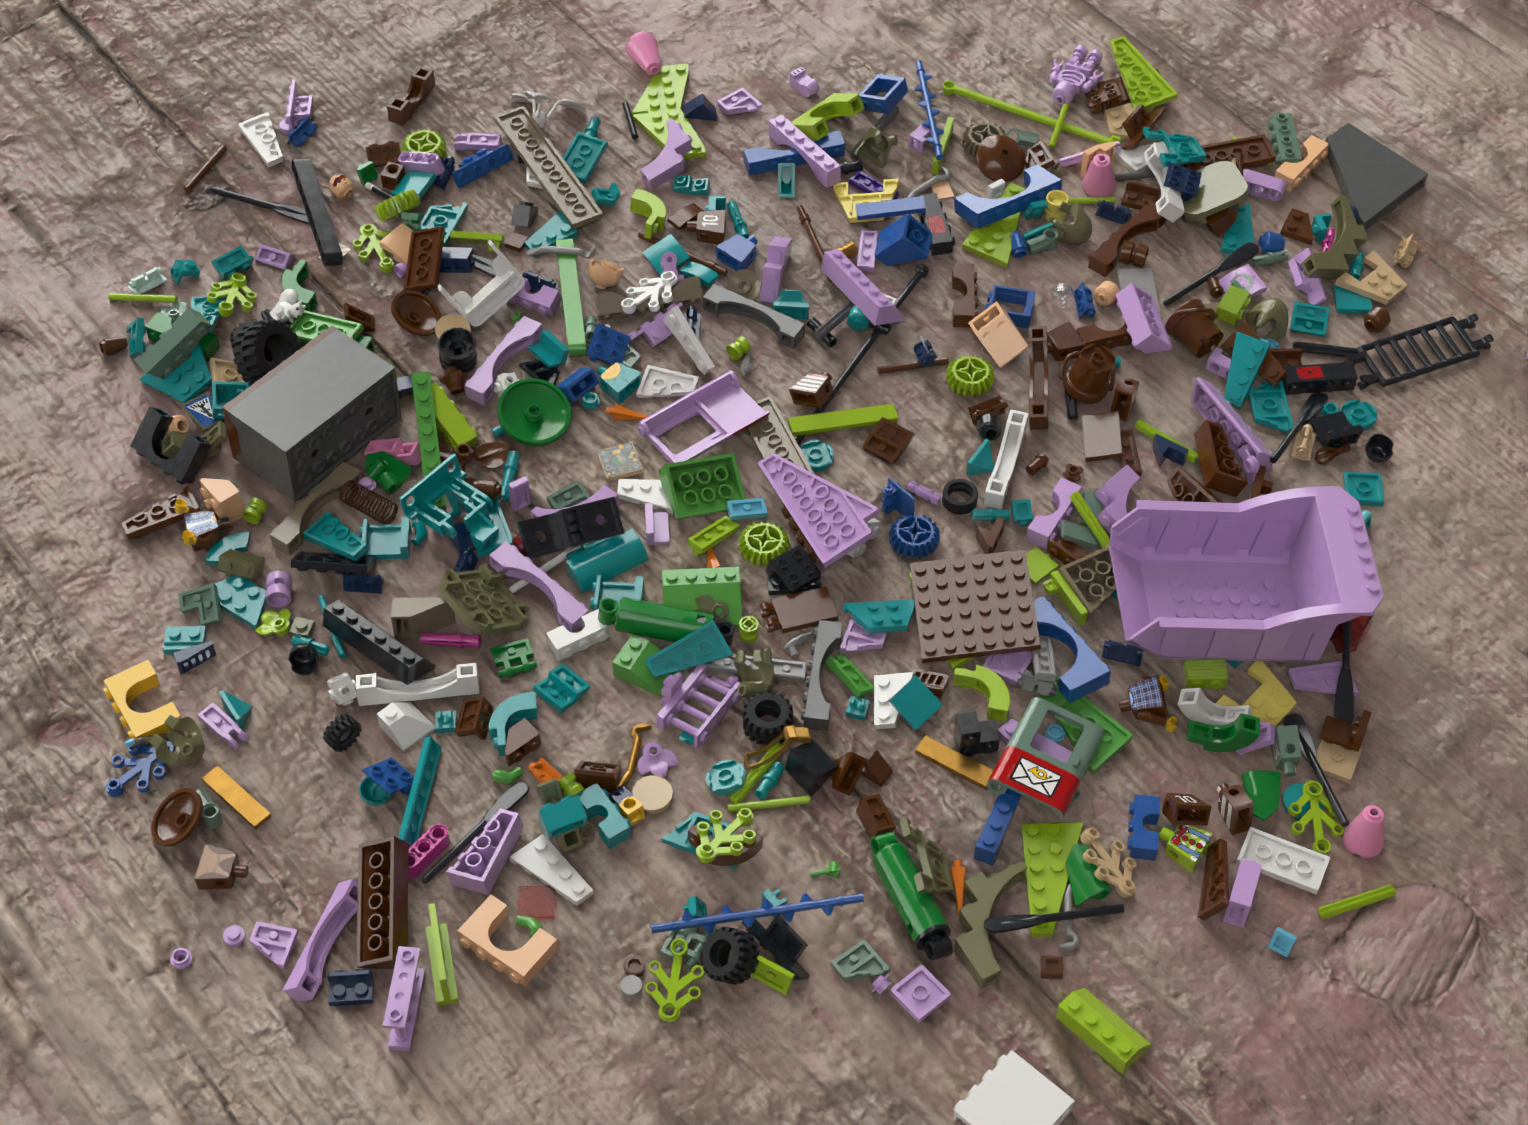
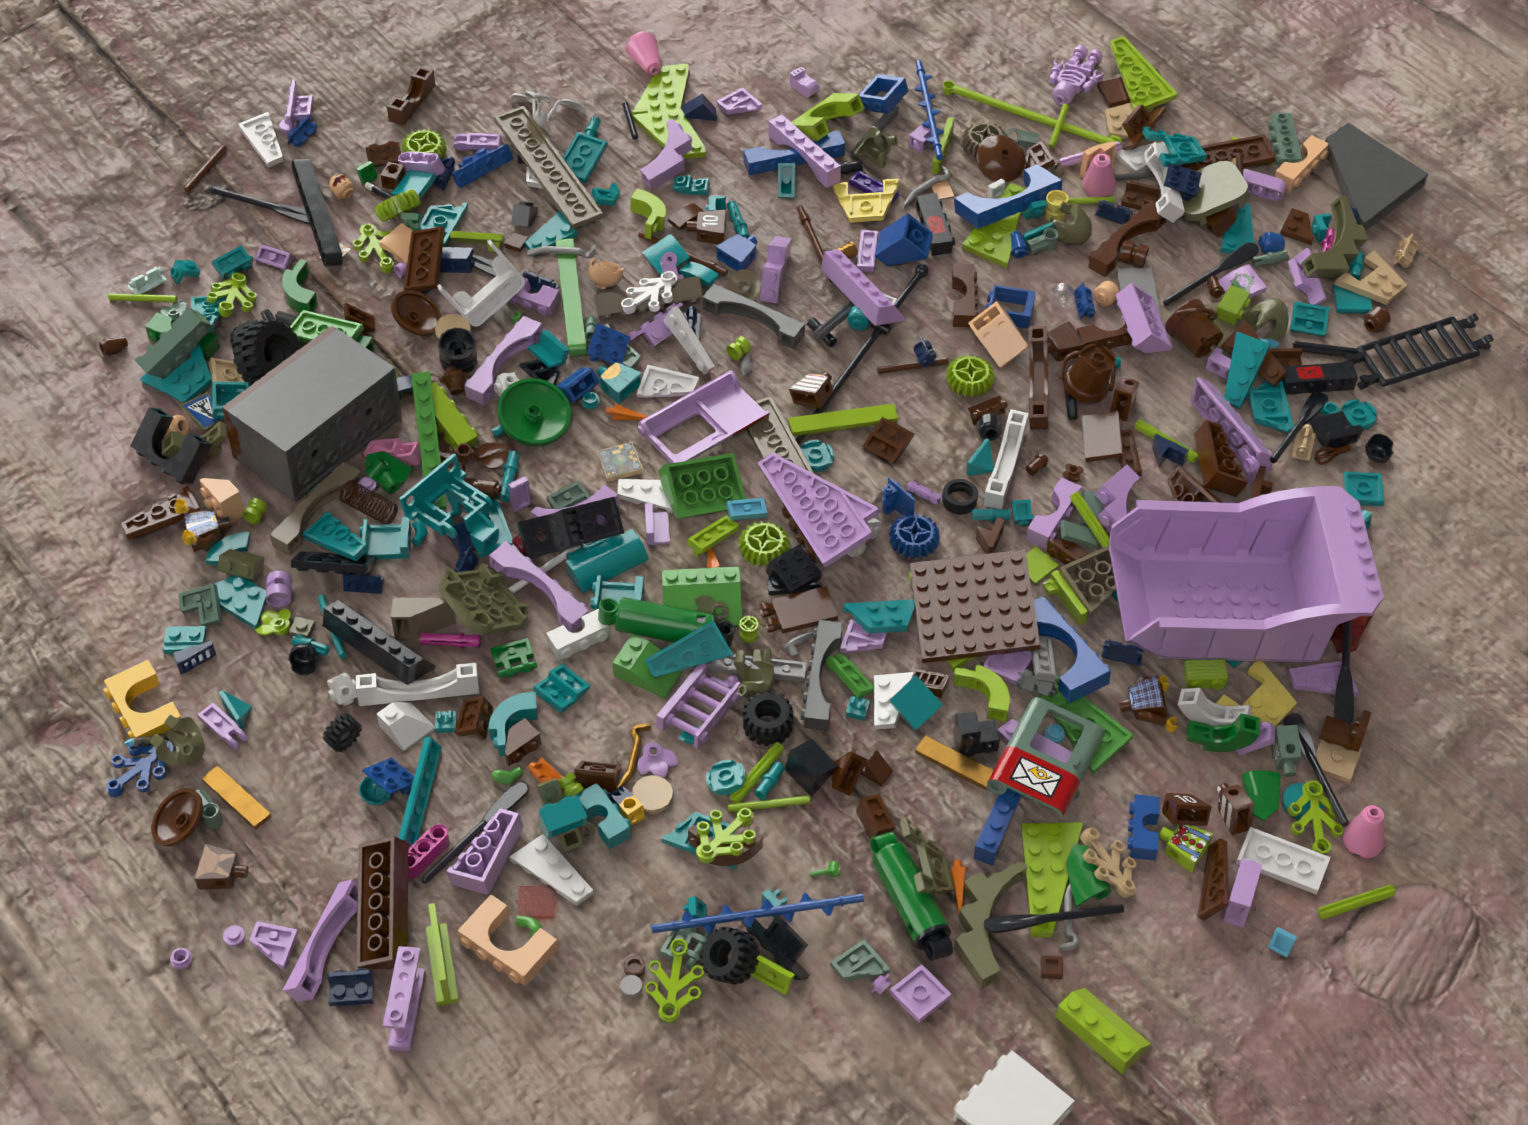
teal wing [126,317,146,358] -> none
white animal [270,289,306,323] -> none
lavender slope [659,672,683,706] -> none
pearl gold piece [744,725,812,770] -> none
teal slope [773,290,809,320] -> none
tile [856,196,926,220] -> none
reddish brown hinge [1085,82,1123,114] -> none

